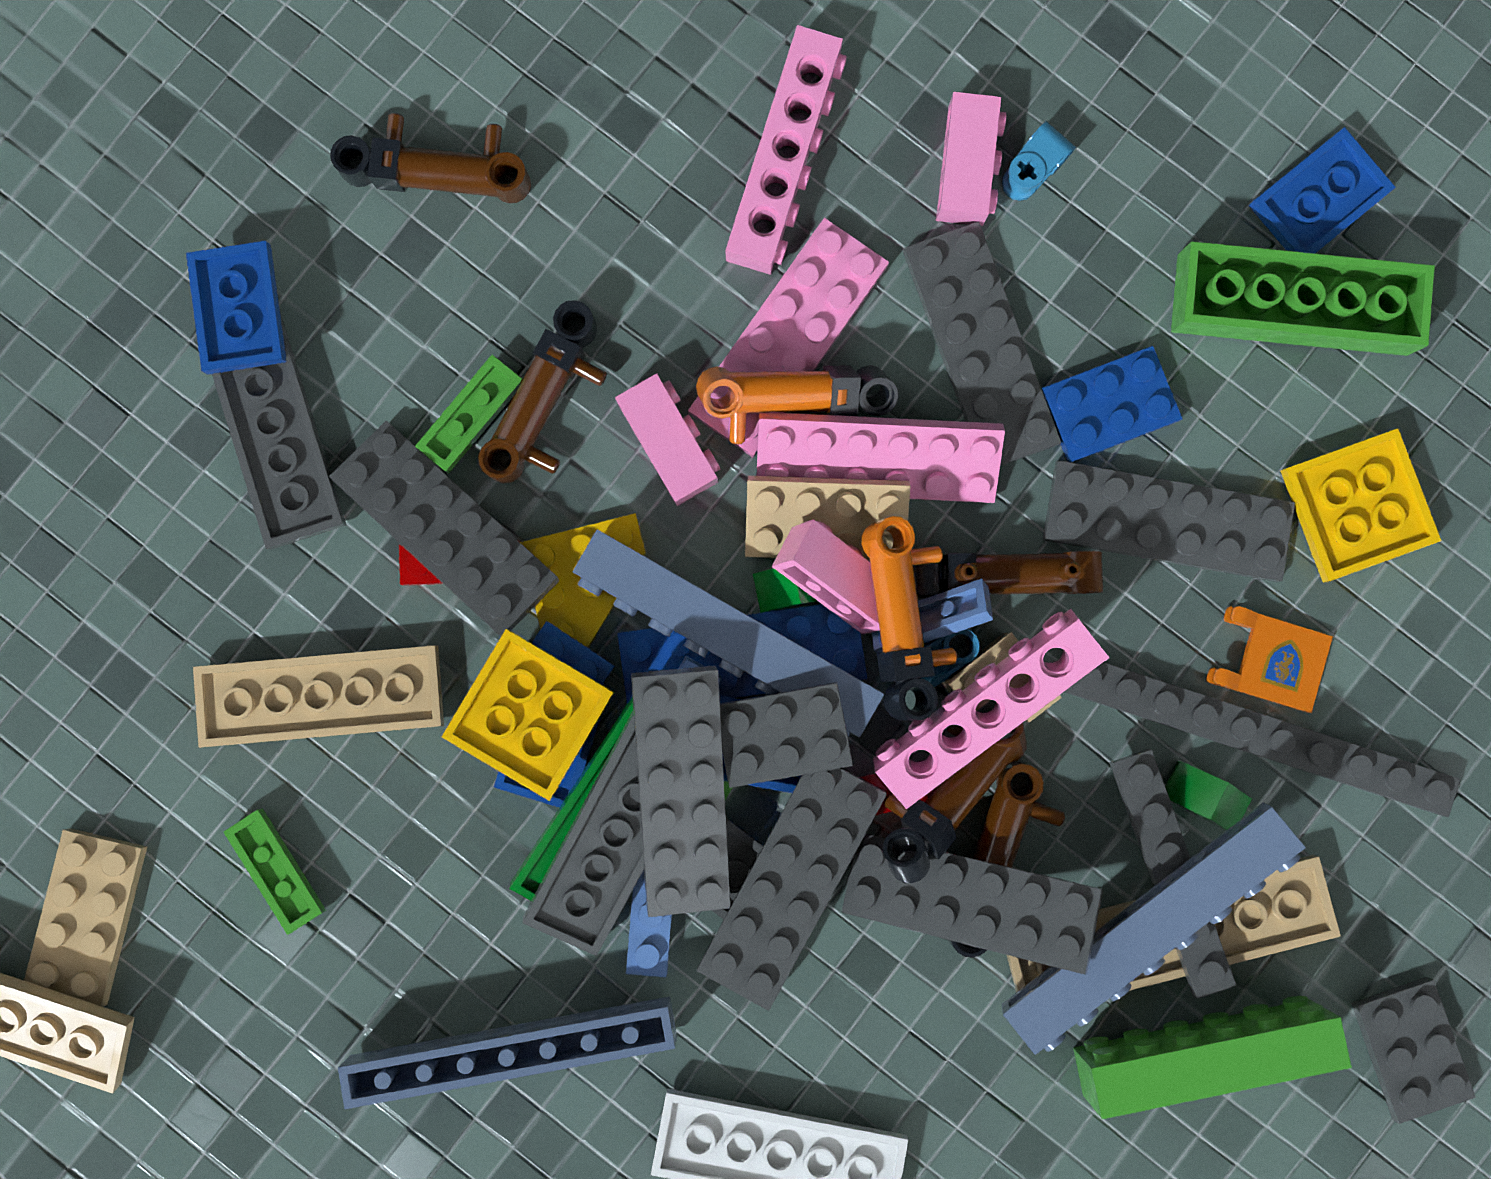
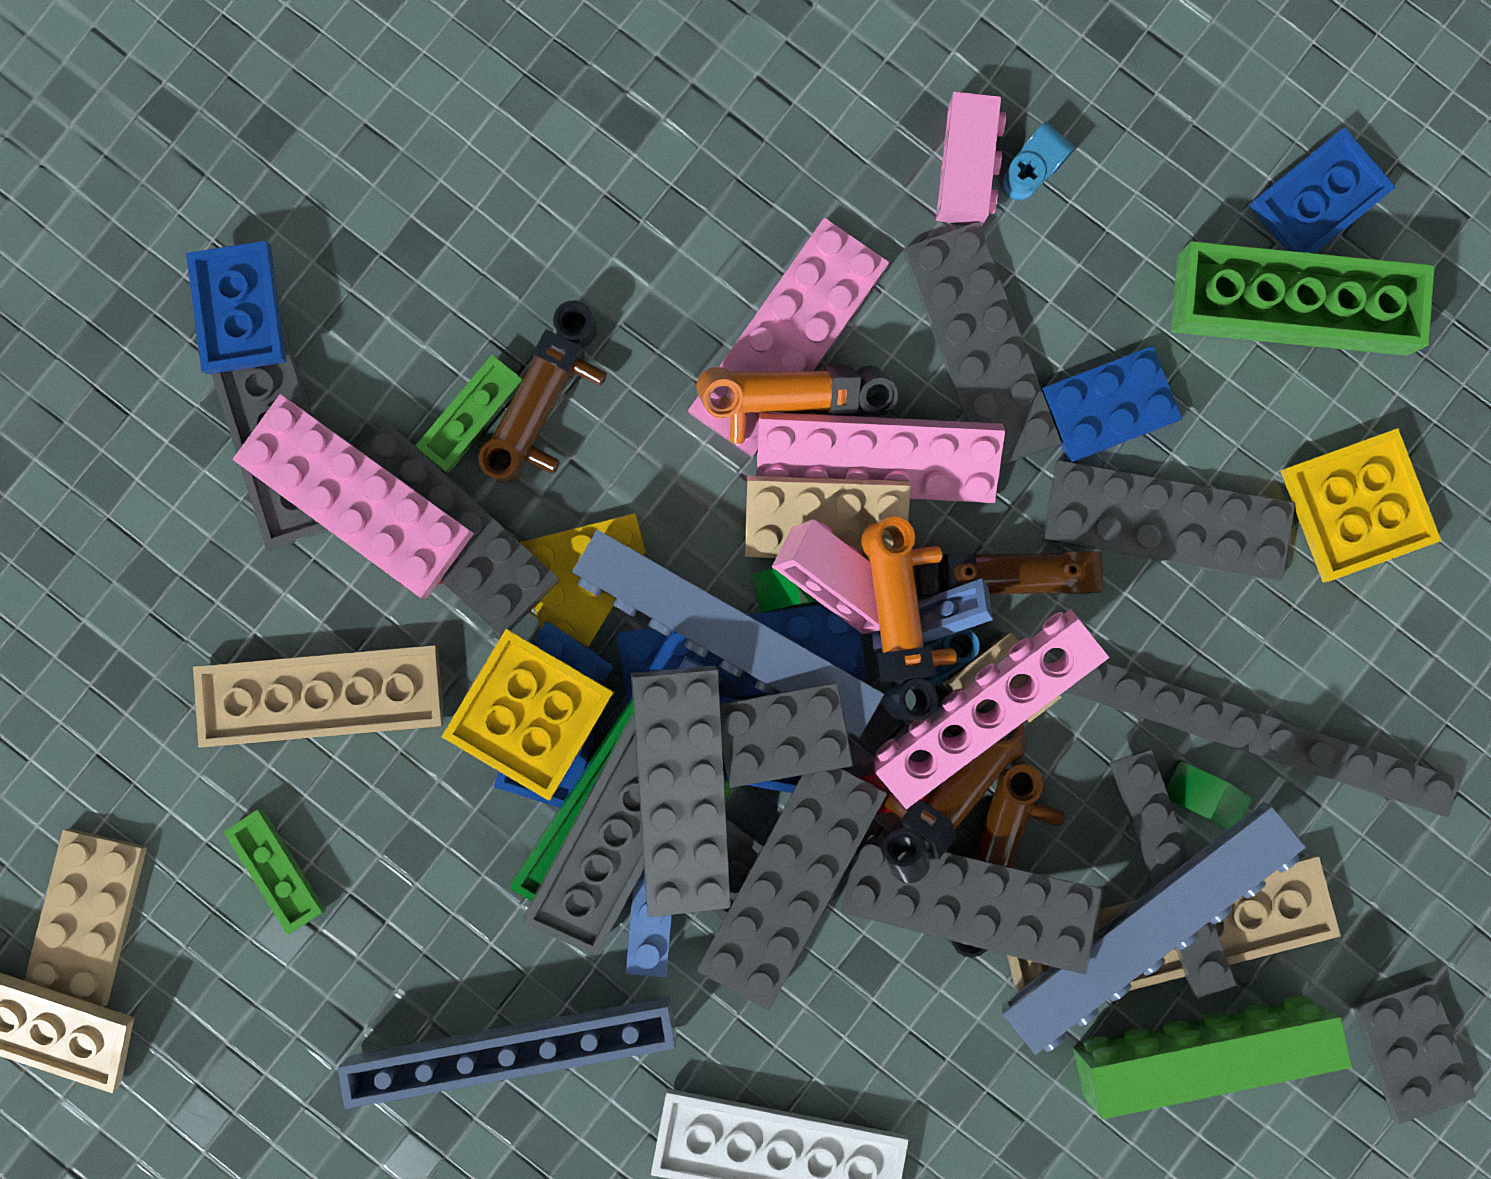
reddish brown piece [330,113,531,203] -> none
bright pink brick [615,373,721,506] -> none
bright pink brick [725,25,847,275] -> none
orange flag [1206,606,1333,713] -> none
none -> bright pink plate [232,394,474,600]

